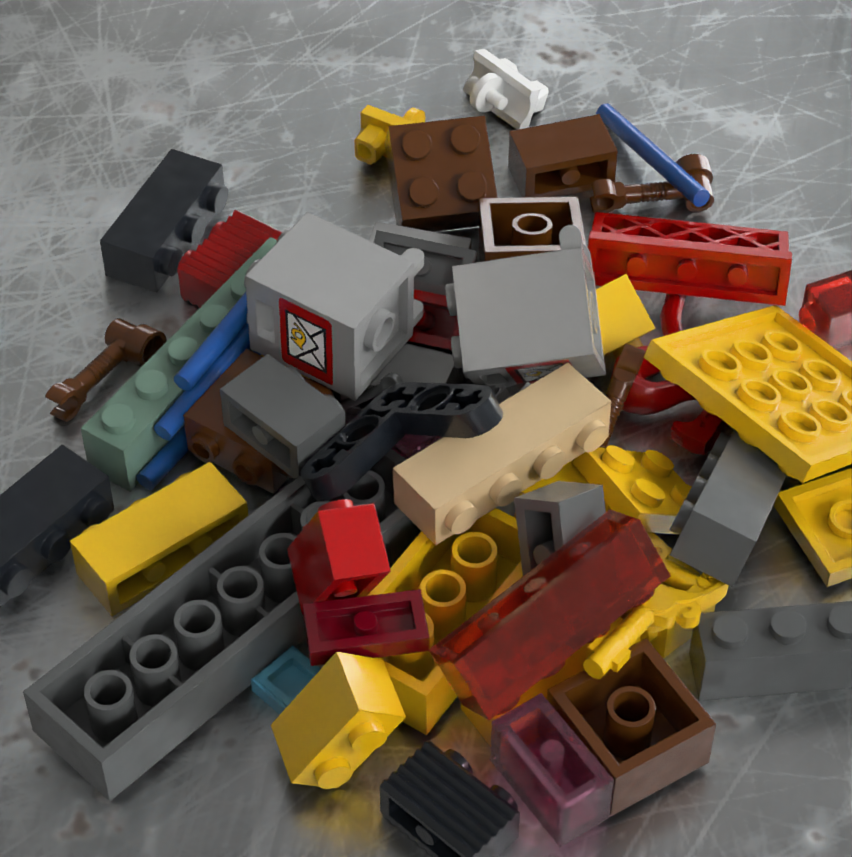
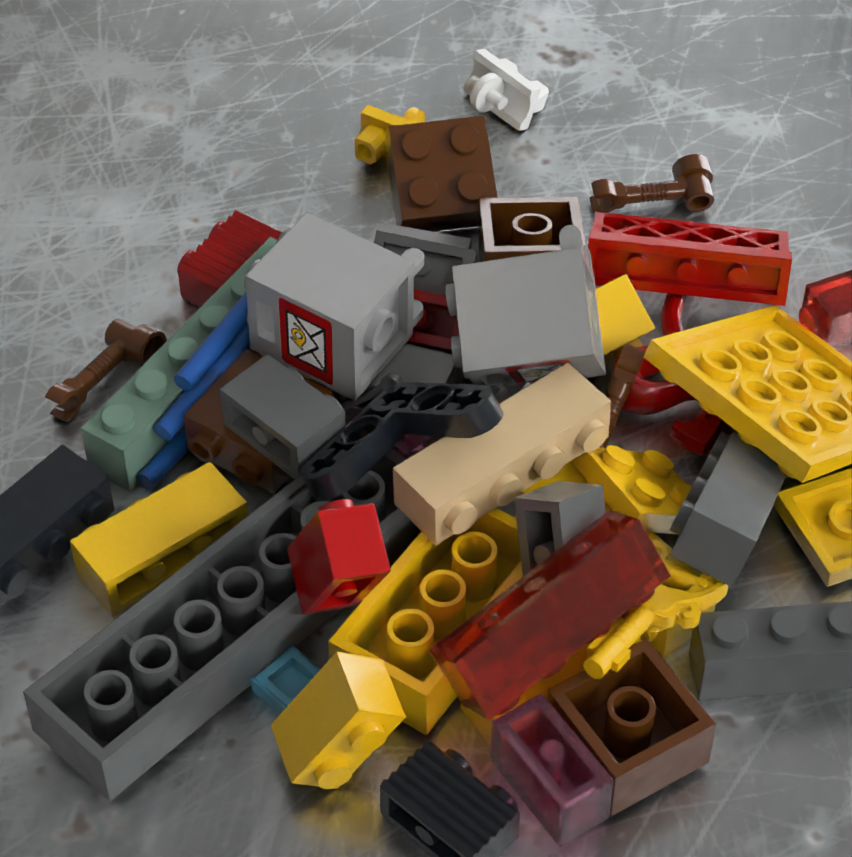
black brick [100,149,228,293] -> none
dark red plate [303,589,430,666] -> none
reddish brown brick [508,114,618,197] -> none
blue bar [596,103,710,207] -> none

